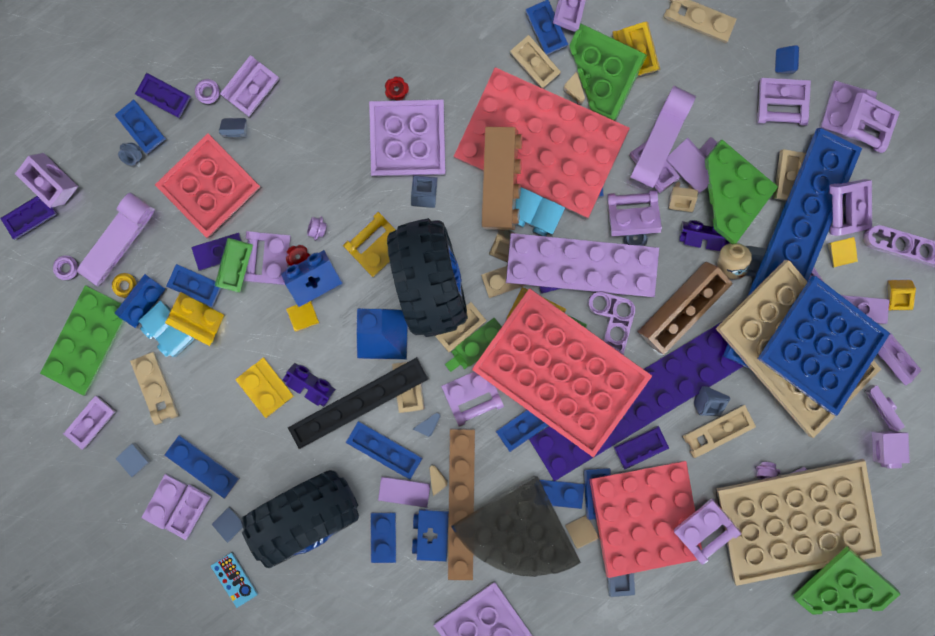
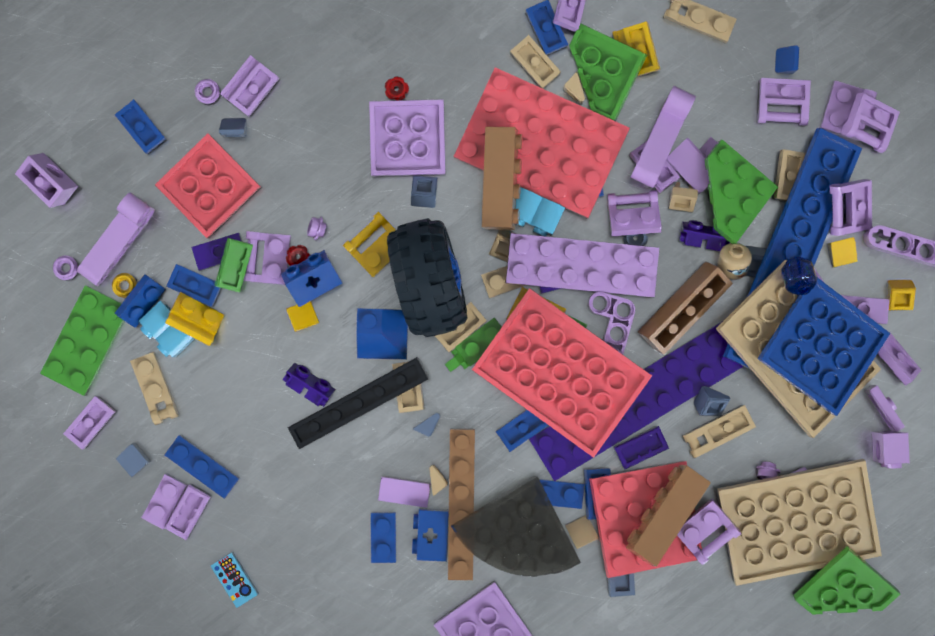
dark purple plate [0,196,57,240] -> none
sand blue plate [118,143,142,165] -> none
dark purple plate [135,72,191,119] -> none
sand blue slope [212,507,243,543] -> none
yellow plate [235,357,294,418] -> none
black wheel [241,470,359,568] -> none
blue plate [346,421,423,480] -> none
lavender plate [441,372,504,427] -> none
none -> medium nougat brick [626,465,711,567]
none -> clear blue head [781,257,817,295]

